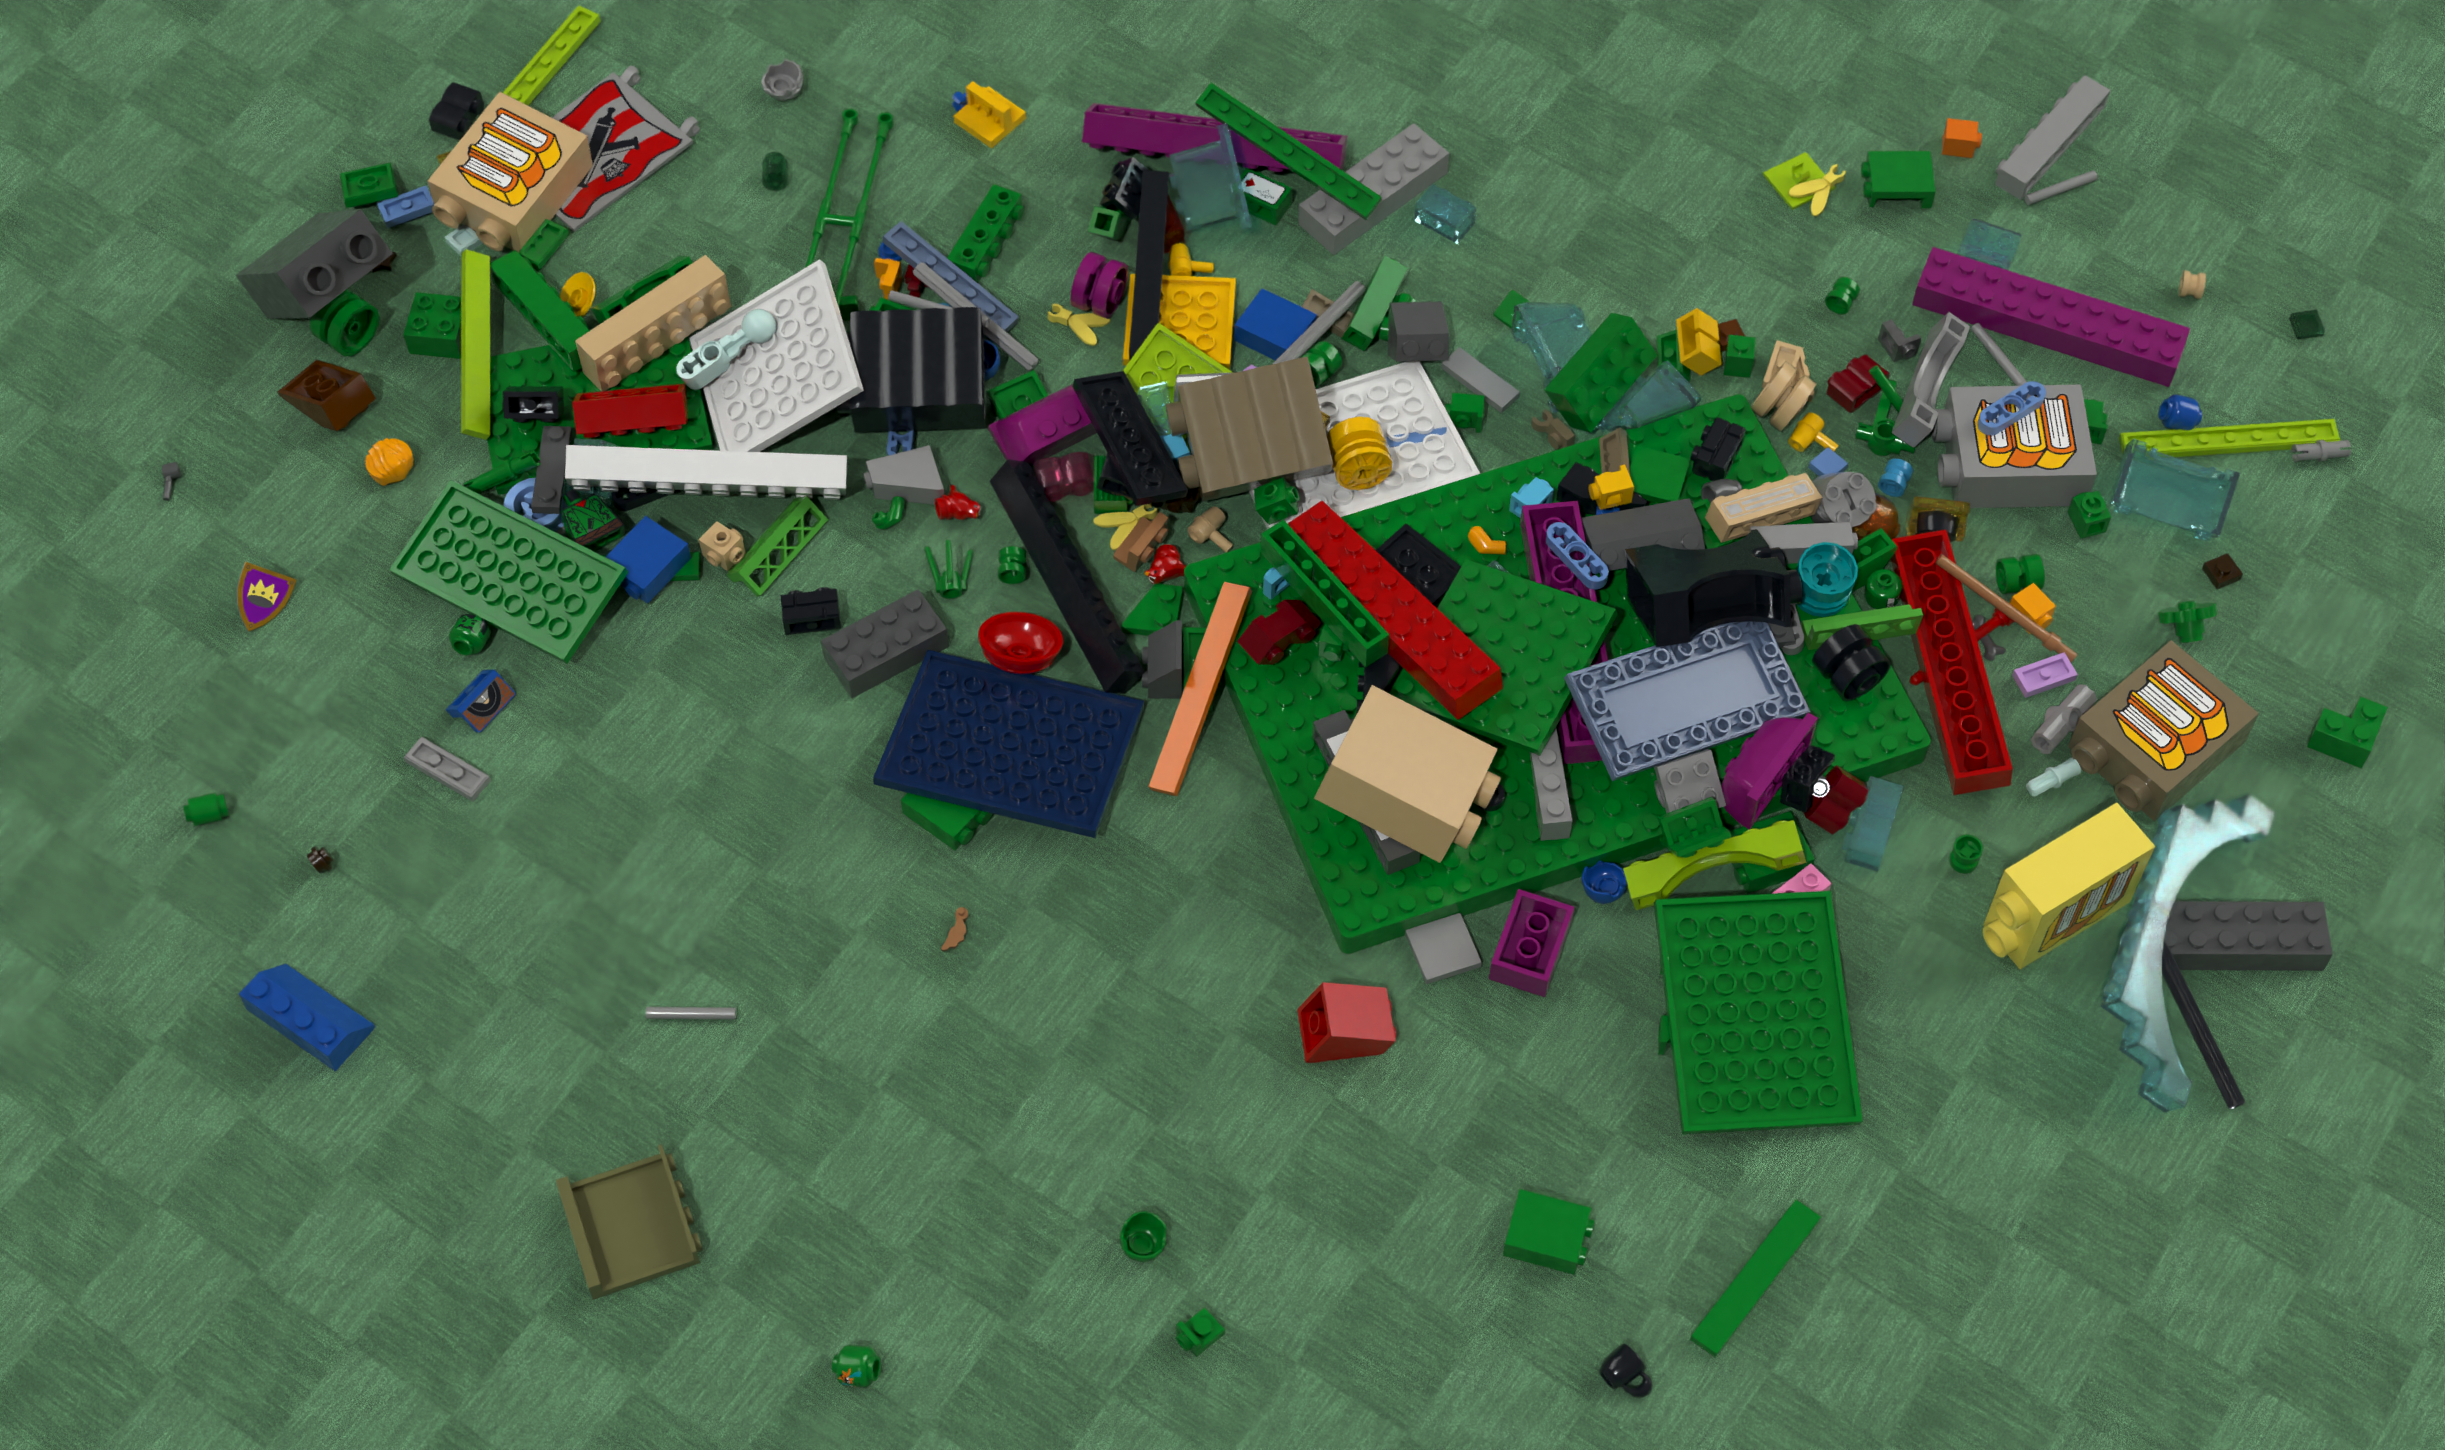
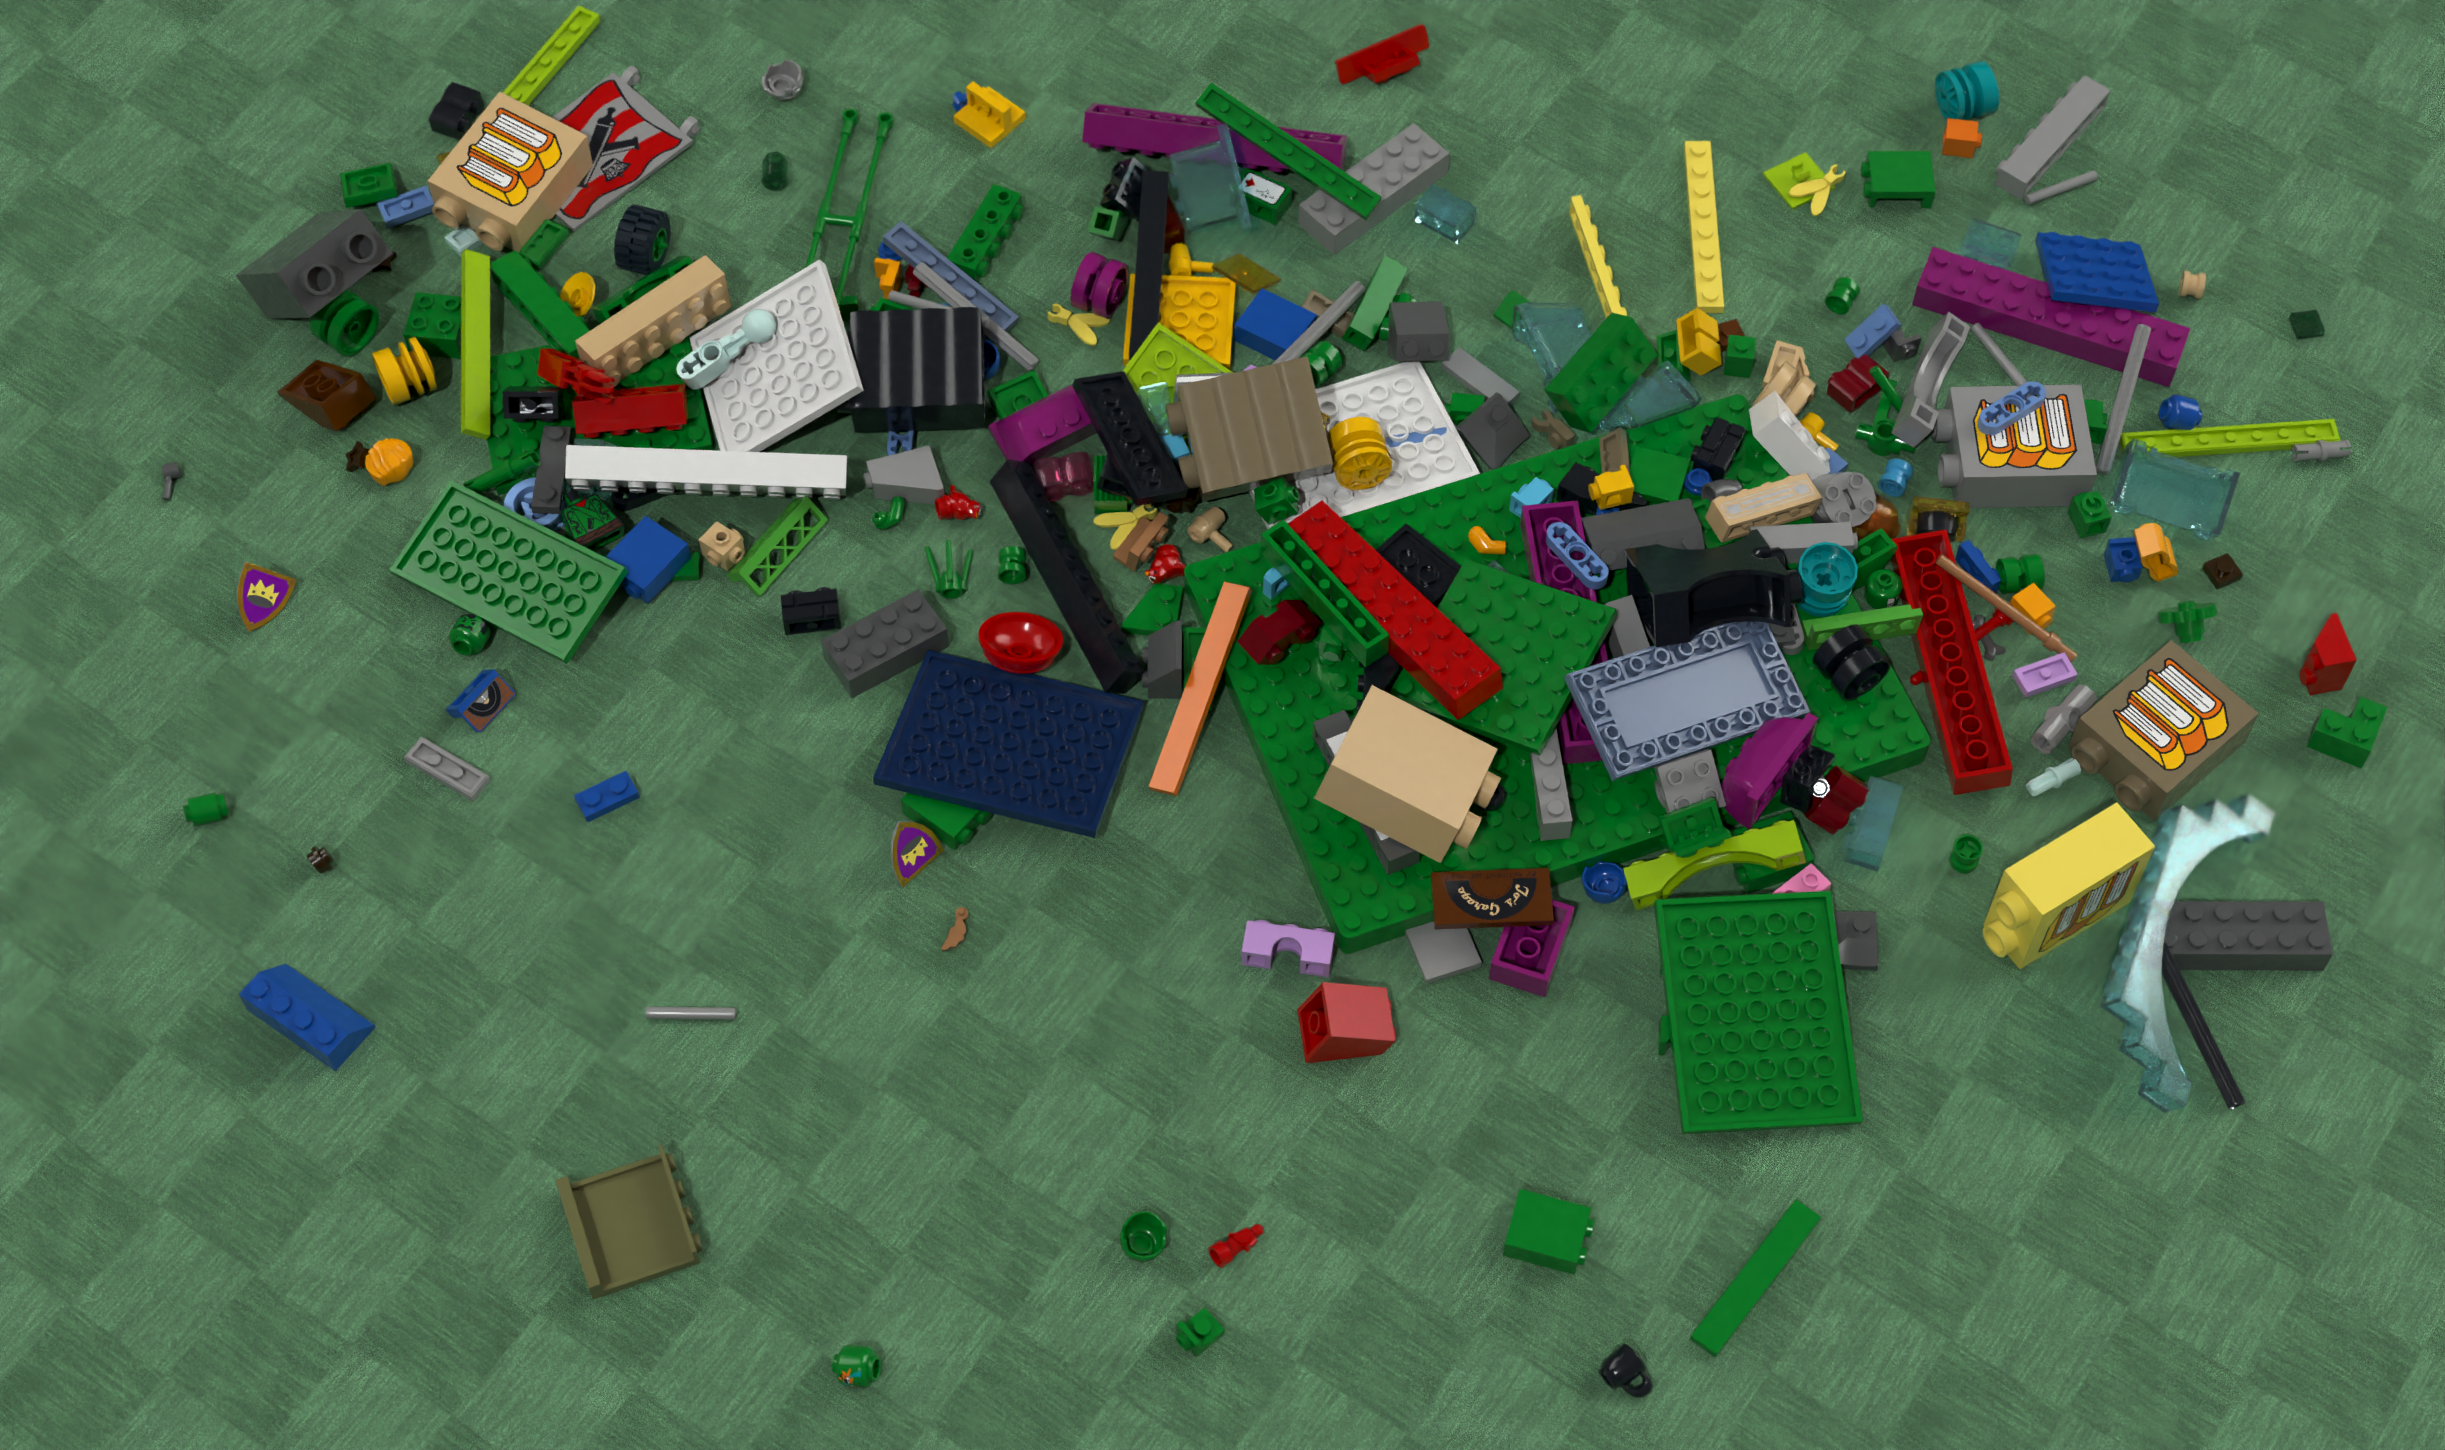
none -> dark brown piece [345,441,369,472]
none -> yellow wheel [371,336,437,406]
none -> red arm [537,348,615,404]
none -> blue plate [574,771,640,823]
none -> black wheel [614,204,671,275]
none -> shield [890,821,944,887]
none -> red piece [1208,1224,1263,1268]
none -> clear yellow piece [1211,253,1281,294]
none -> lavender arch [1242,920,1335,978]
none -> red bracket [1335,24,1429,84]
none -> reddish brown tile [1430,868,1554,930]
none -> dark grey plate [1456,392,1530,470]
none -> light yellow plate [1569,195,1627,318]
none -> light grey slope [1604,595,1650,659]
none -> light yellow plate [1684,141,1724,313]
none -> blue plate [1684,468,1712,495]
none -> white wedge [1749,391,1830,481]
none -> dark grey plate [1834,911,1878,971]
none -> medium blue plate [1844,304,1902,358]
none -> teal wheel [1935,61,1999,121]
none -> blue plate [1955,540,2001,594]
none -> blue plate [2035,232,2159,312]
none -> light grey axle [2096,324,2151,475]
none -> blue brick [2104,537,2143,583]
none -> light orange brick [2134,523,2178,582]
none -> red slope [2299,613,2357,695]

